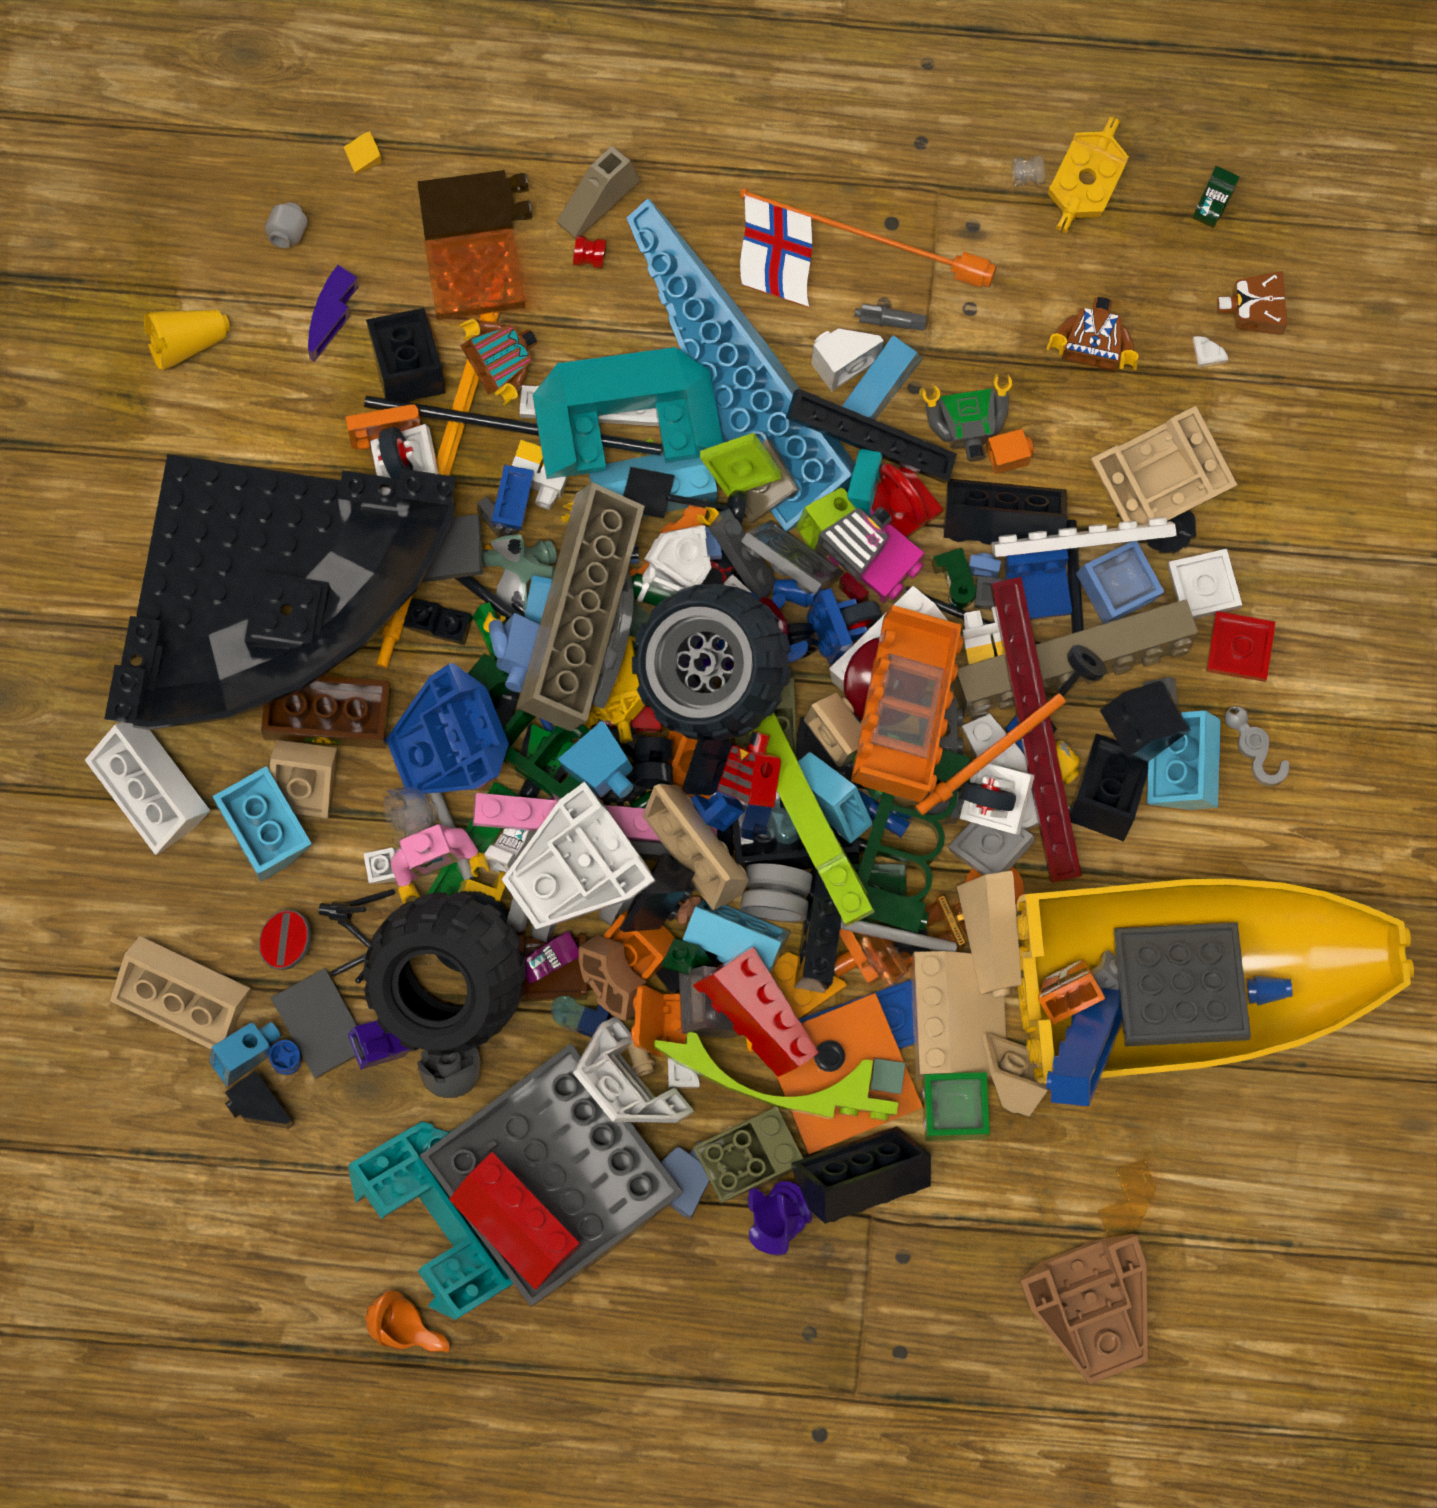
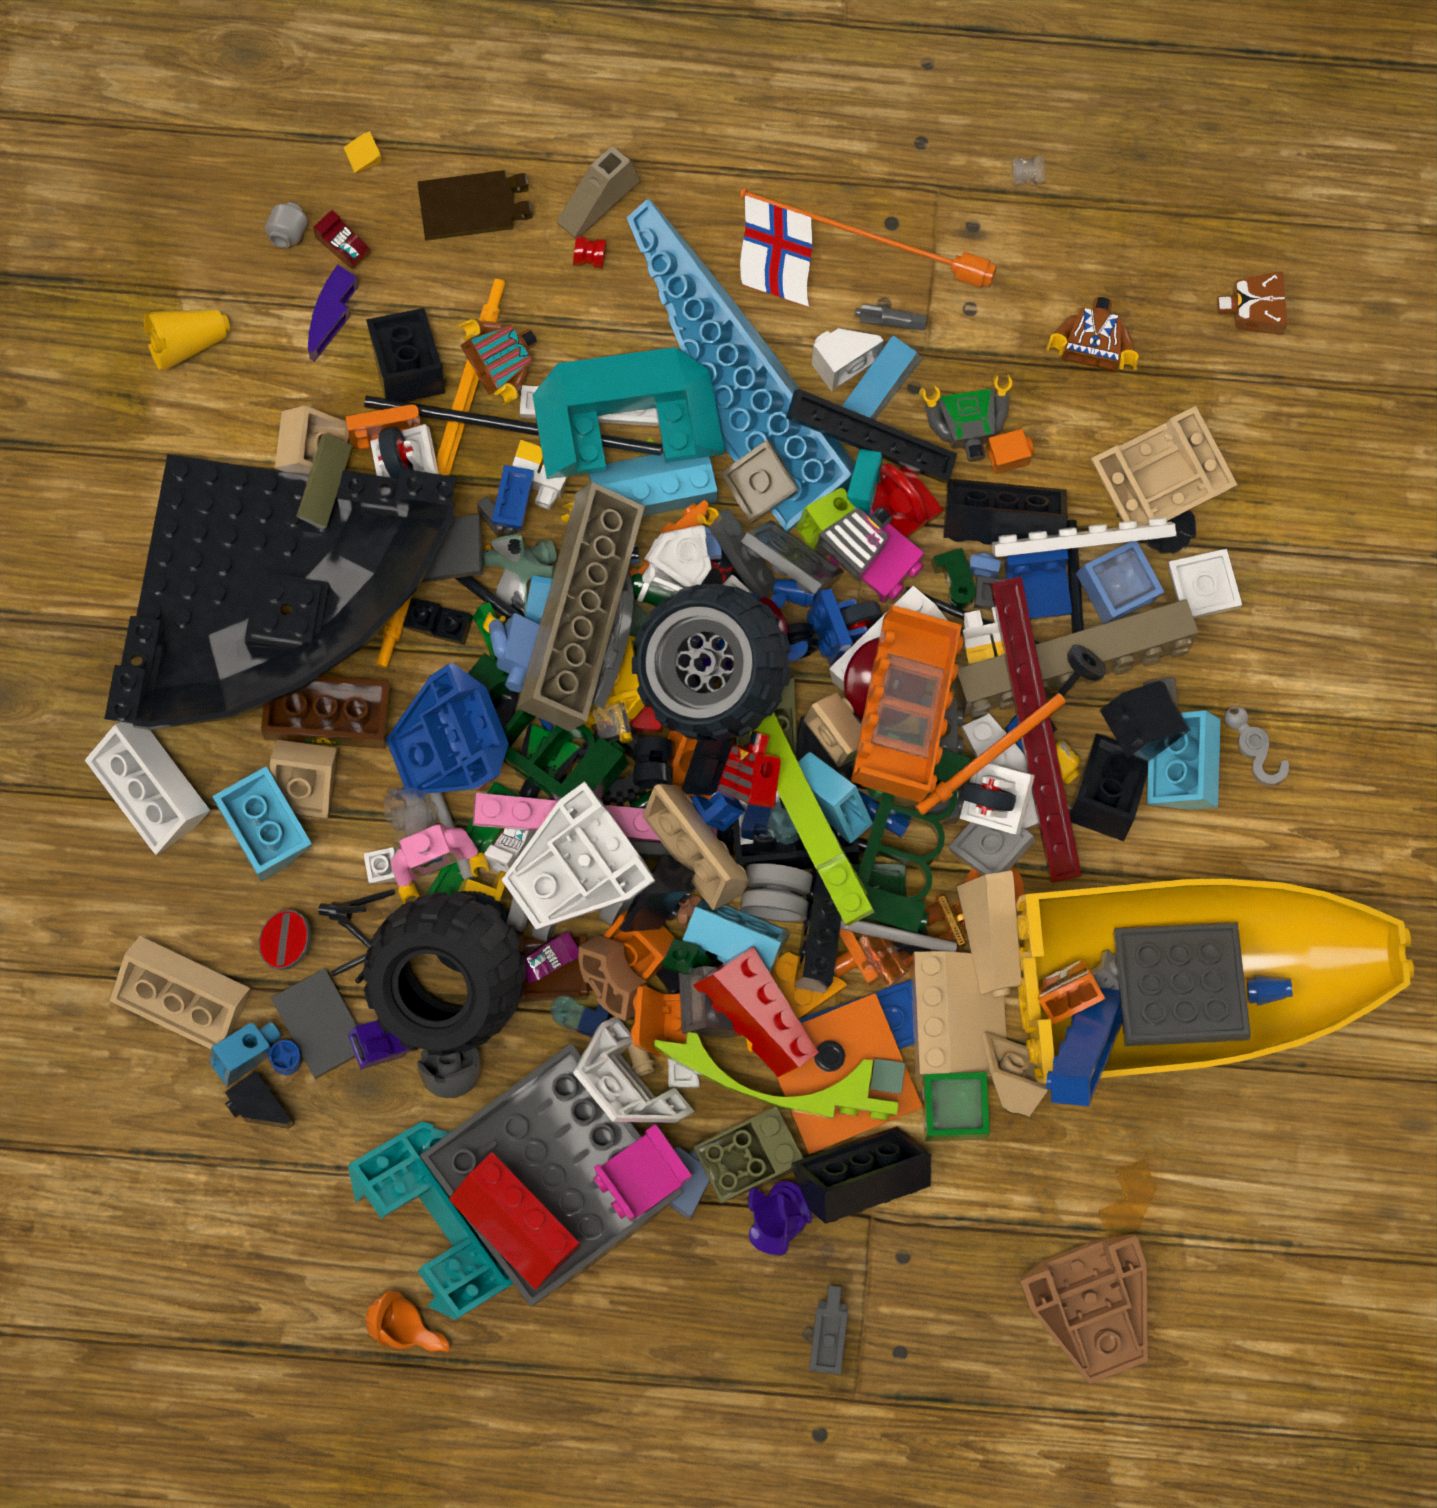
clear orange plate [424,228,525,320] -> none
dark azure torso [558,721,633,798] -> none
black piece [623,466,746,524] -> none
lime tile [700,433,781,497] -> none
dark red tile [839,572,869,604] -> none
yellow plate [1048,117,1129,233] -> none
white tile [1192,336,1229,367] -> none
dark green leg [1193,166,1240,228] -> none
red plate [1206,611,1276,682] -> none
none -> tan slope [275,406,349,476]
none -> olive tile [296,433,352,529]
none -> dark red leg [313,210,370,269]
none -> clear tile [593,702,631,739]
none -> dark pink panel [593,1124,693,1222]
none -> dark grey hinge [809,1285,848,1375]

